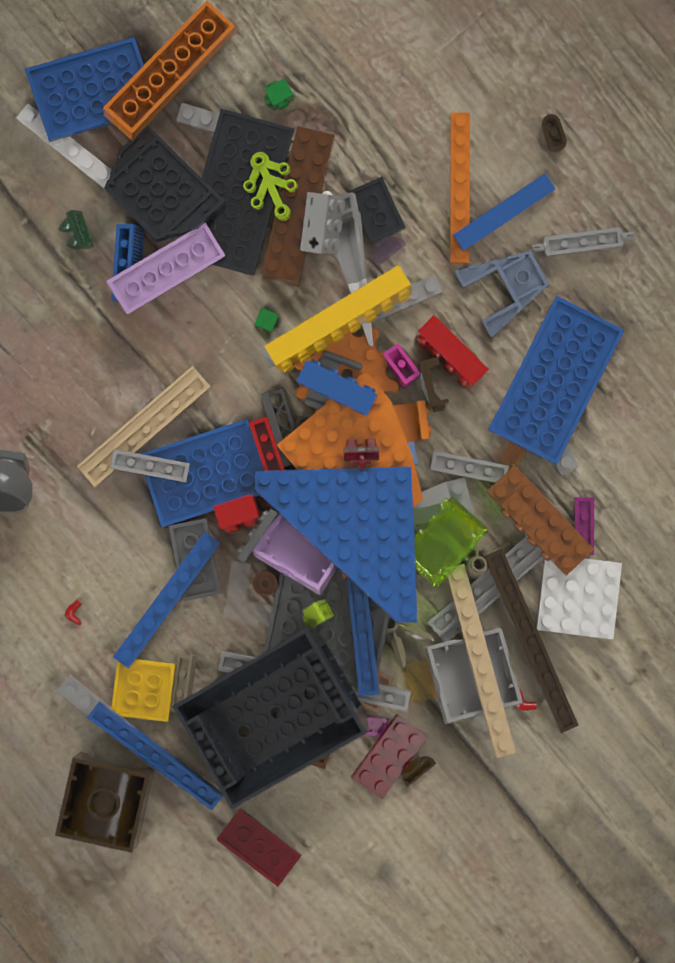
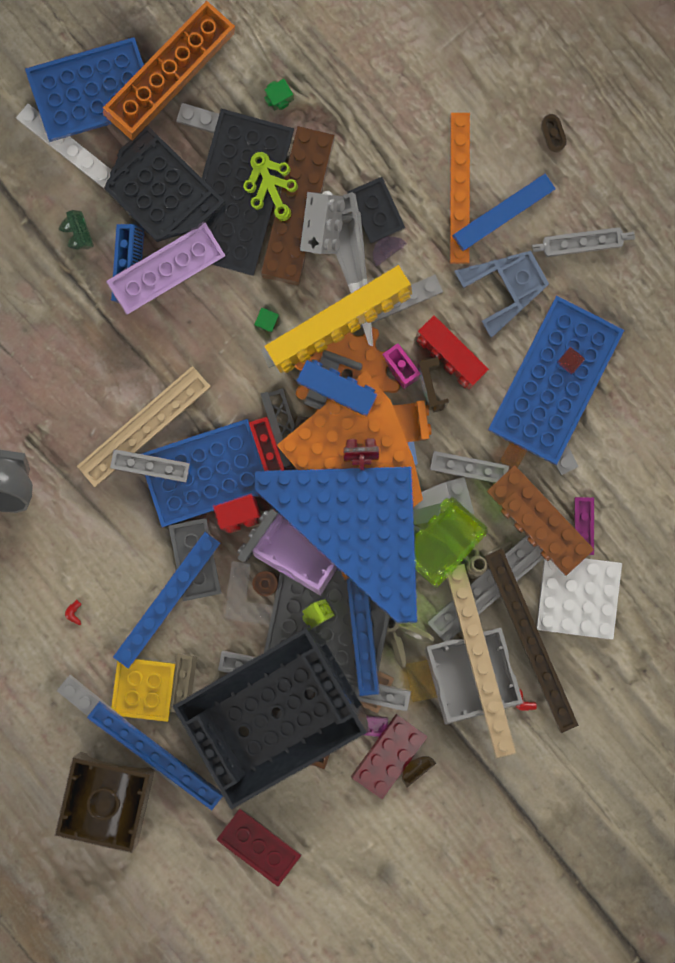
none -> clear red plate [557,347,585,375]

